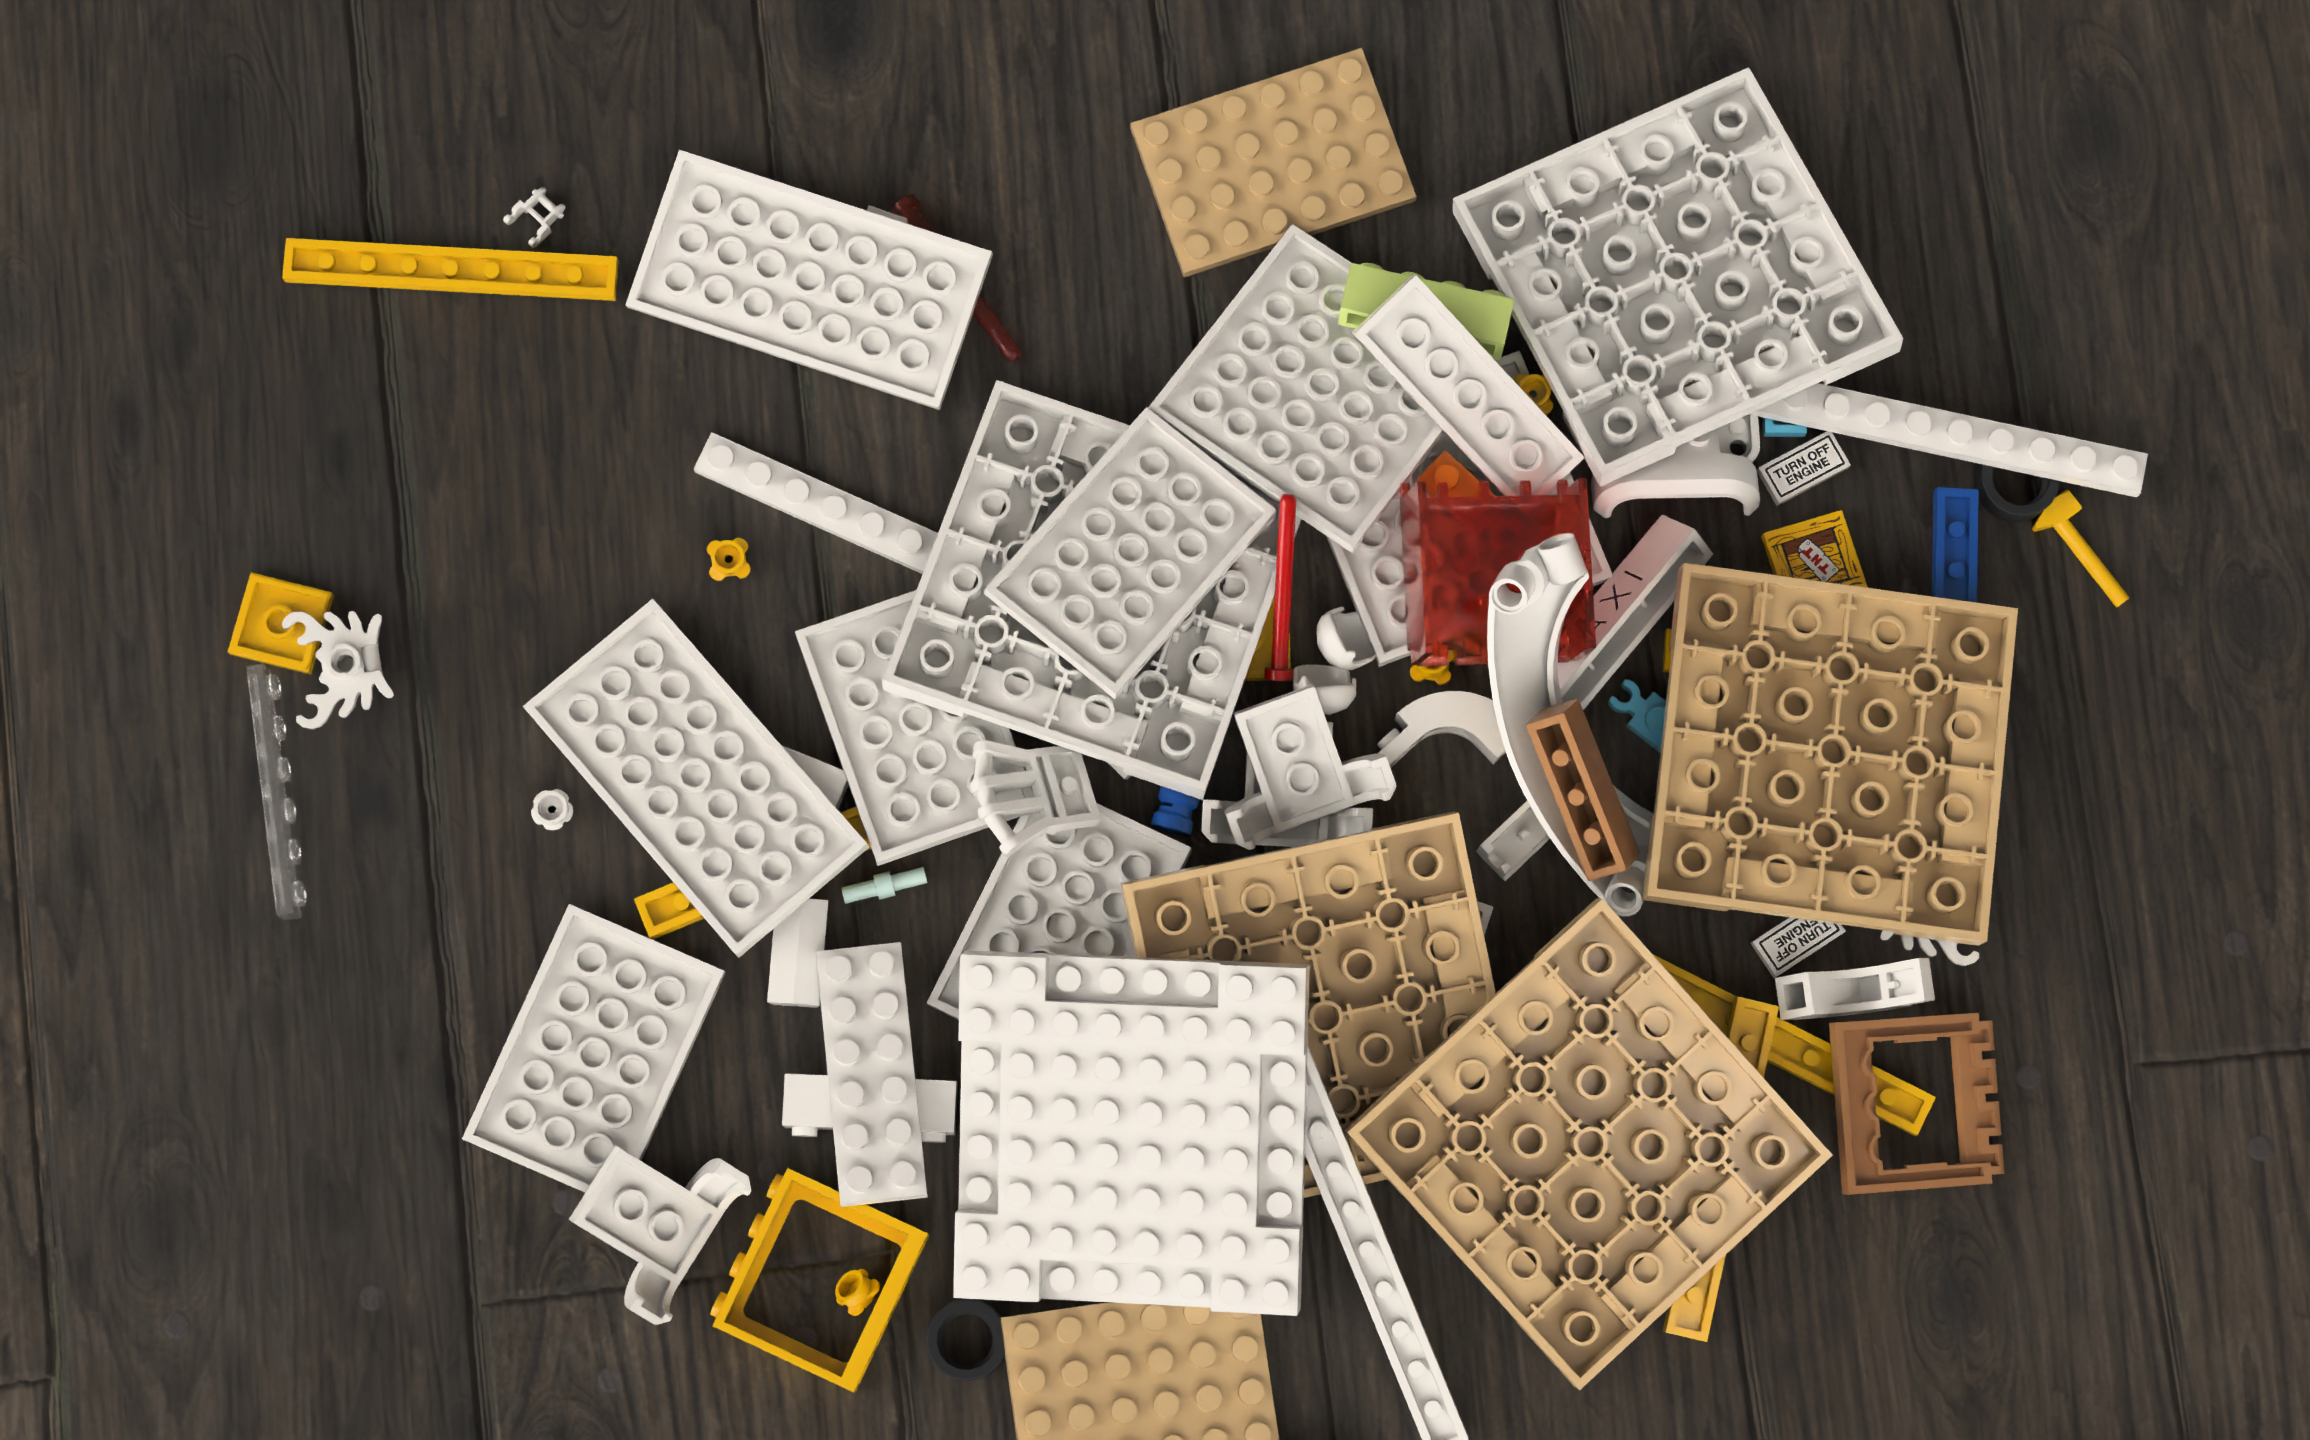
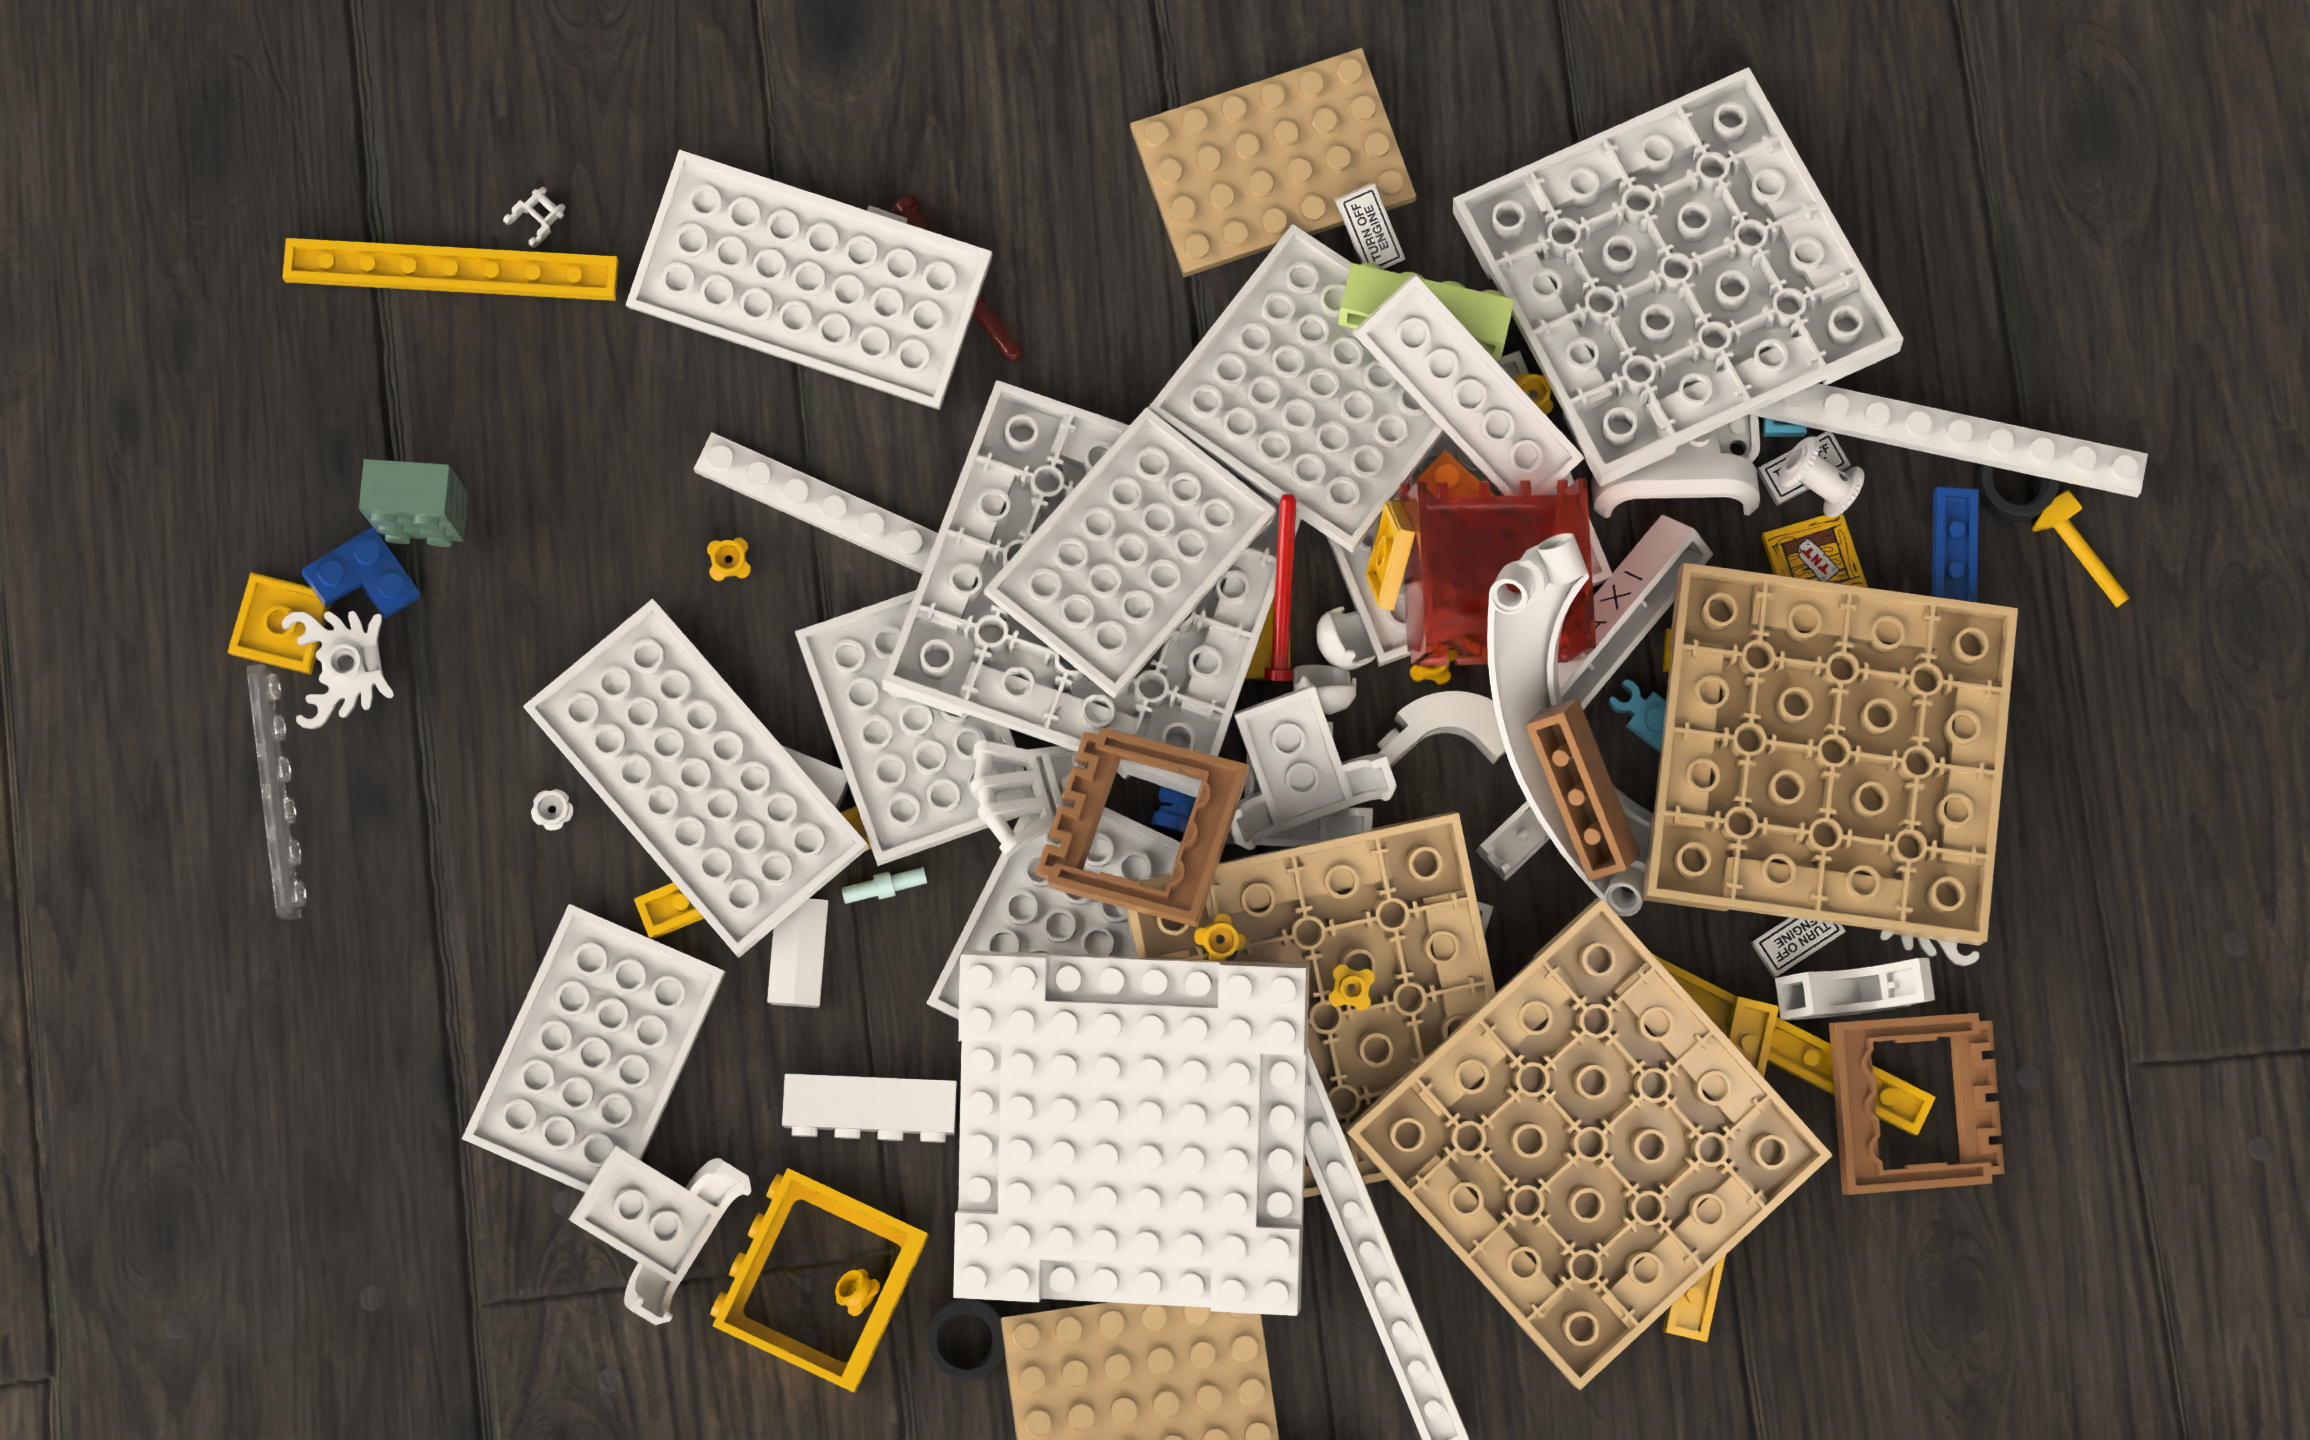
white plate [816,942,927,1207] -> none
none -> blue plate [302,527,420,619]
none -> sand green brick [359,459,469,547]
none -> medium nougat hinge [1035,727,1250,927]
none -> yellow plate [1194,913,1246,961]
none -> yellow plate [1328,964,1375,1011]
none -> white tile [1335,183,1405,269]
none -> yellow tile [1365,500,1415,610]
none -> white hose [1779,436,1864,518]

